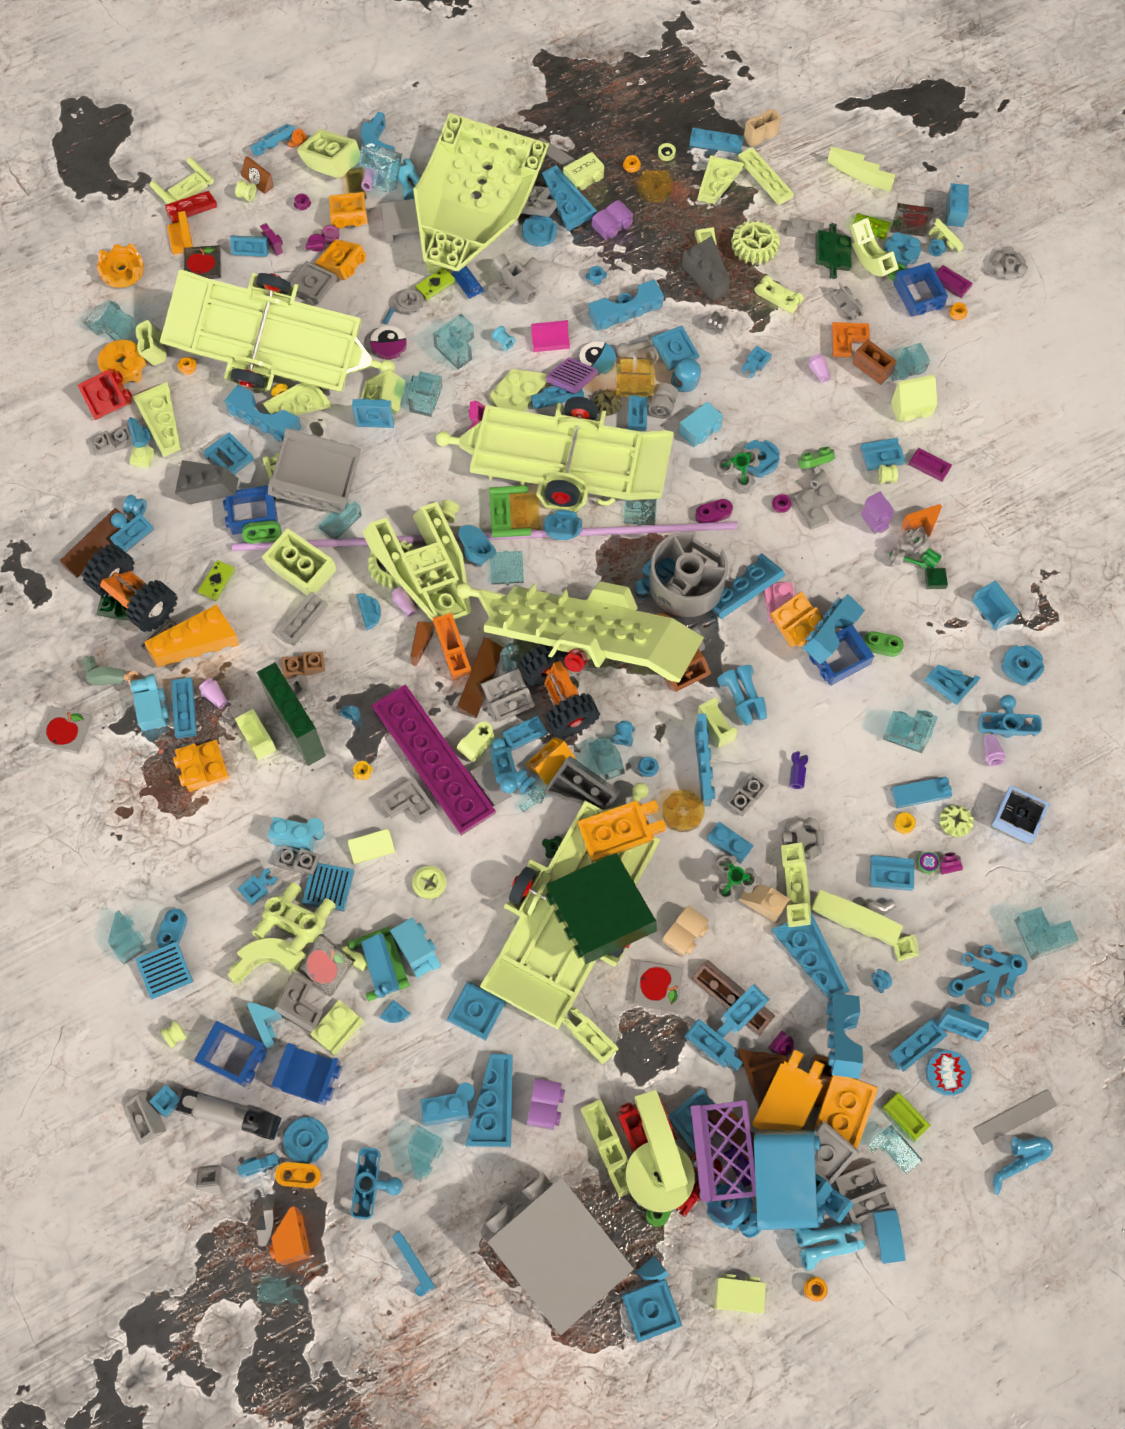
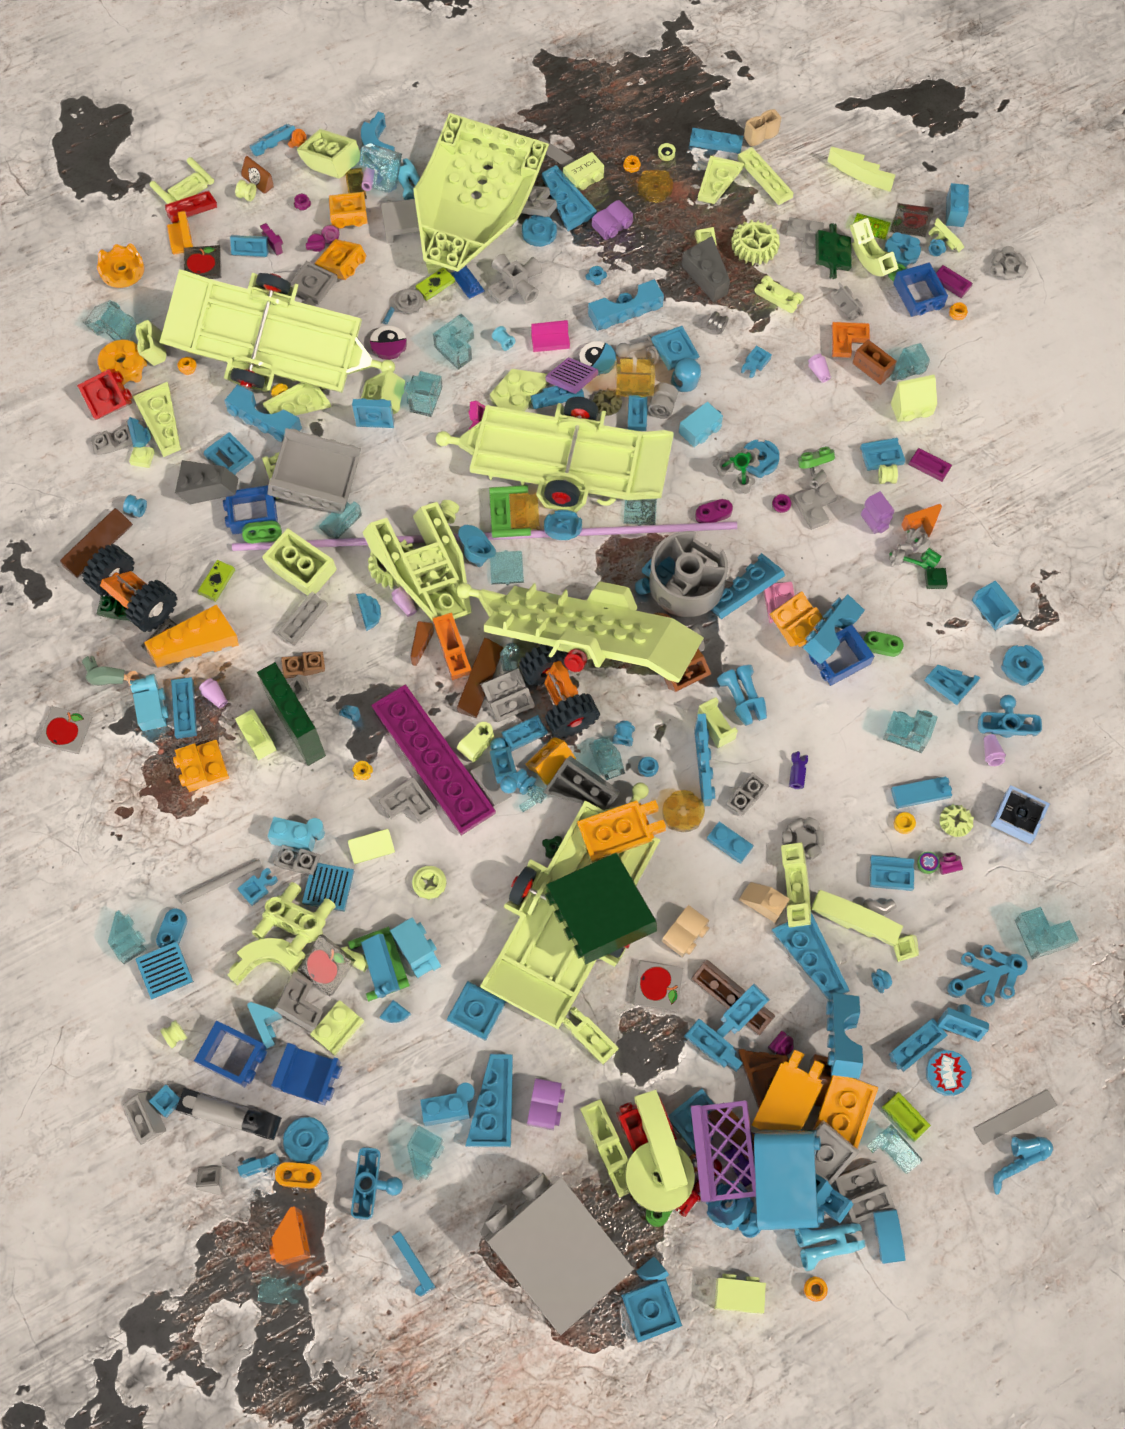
dark azure plate [110,512,154,552] -> none
light grey slope [257,1195,276,1246] -> none
light grey plant [712,851,762,905] -> none

